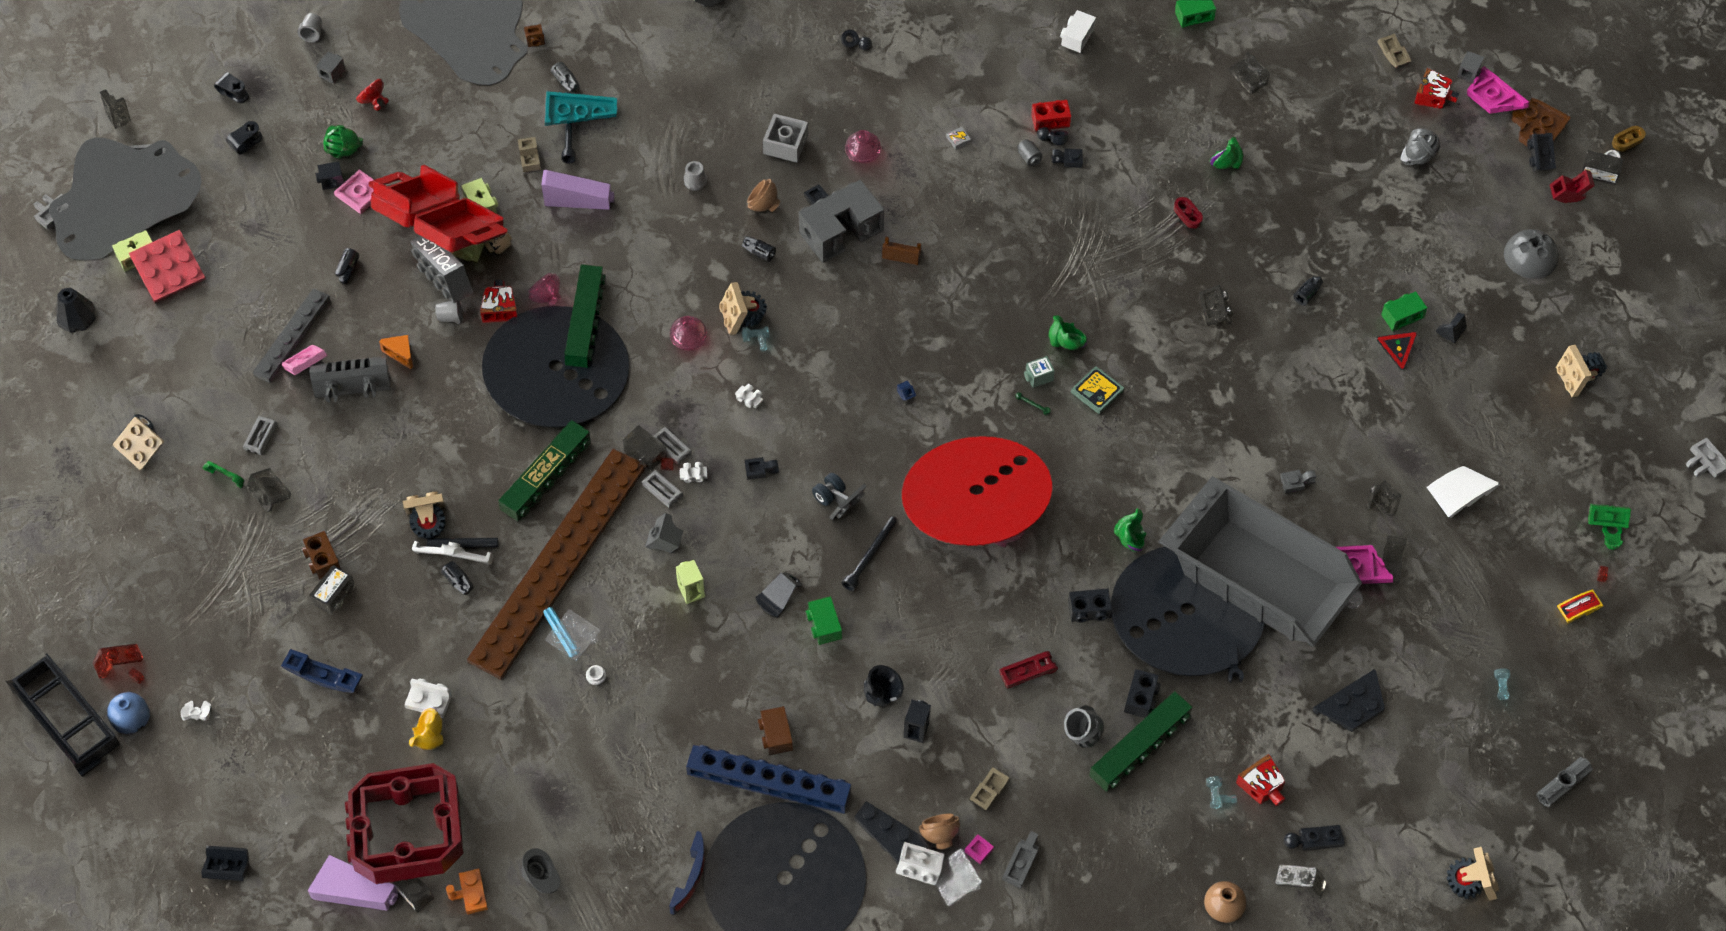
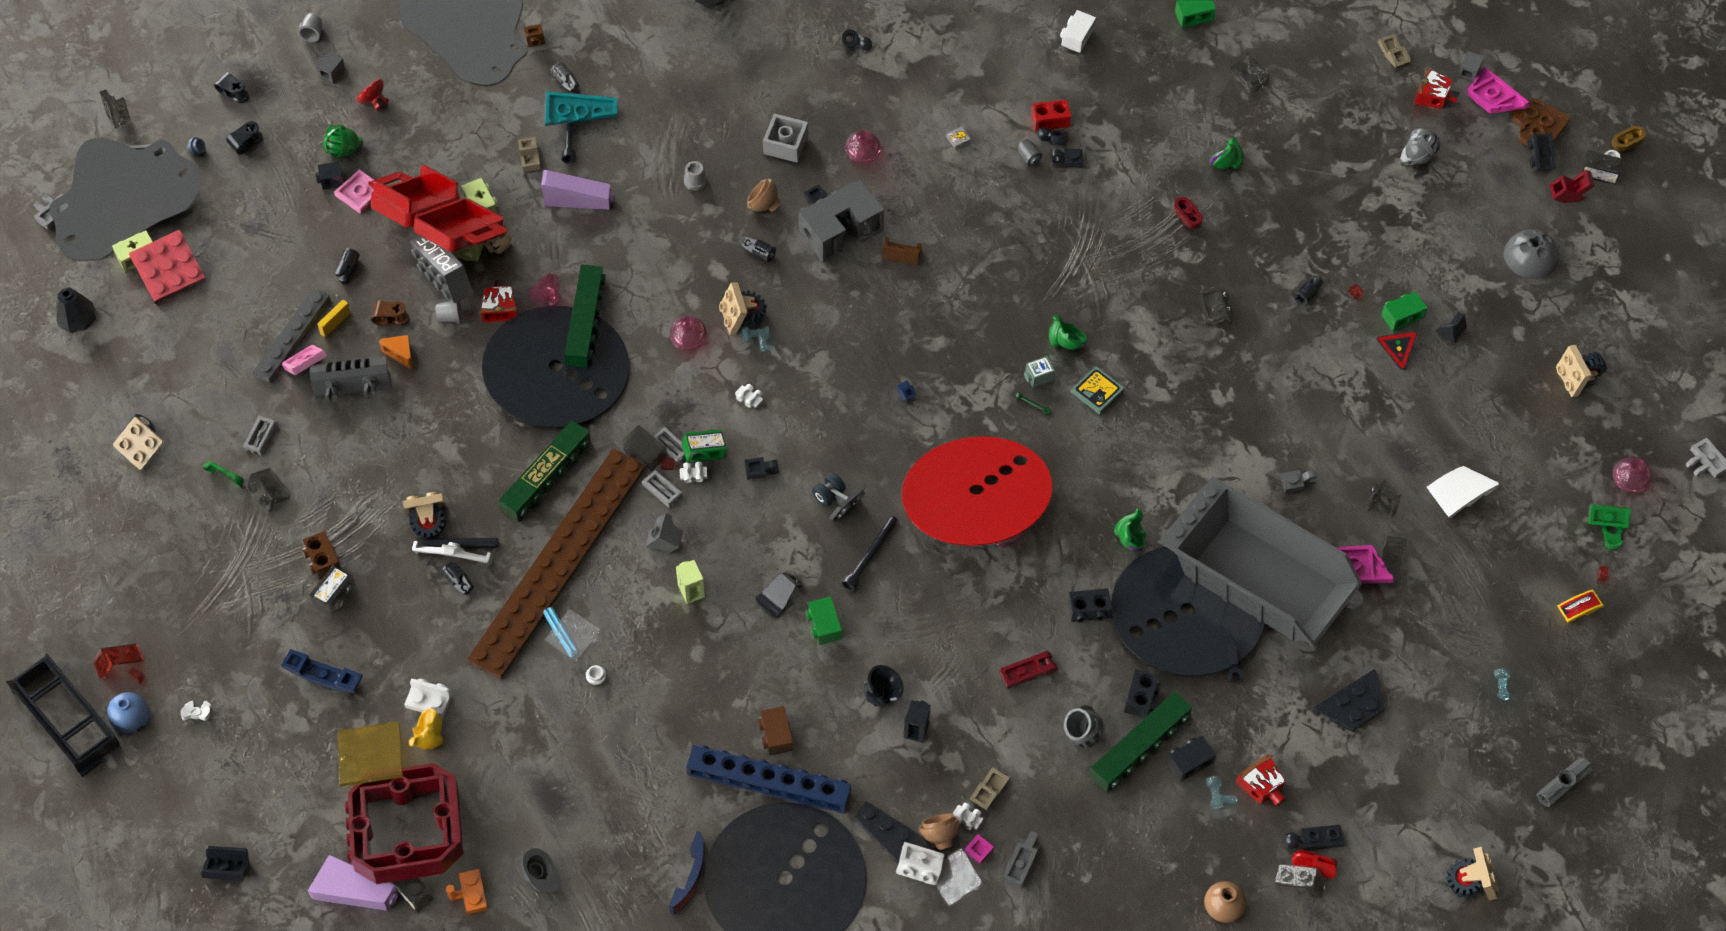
none -> sand blue plate [186,137,205,155]
none -> yellow tile [318,300,351,337]
none -> clear yellow piece [338,721,402,787]
none -> reddish brown piece [371,301,409,326]
none -> brick [681,430,727,463]
none -> white piece [952,803,983,830]
none -> black brick [1167,736,1216,782]
none -> red arm [1292,850,1337,879]
none -> clear red piece [1348,283,1363,299]
none -> clear pink piece [1612,457,1652,493]

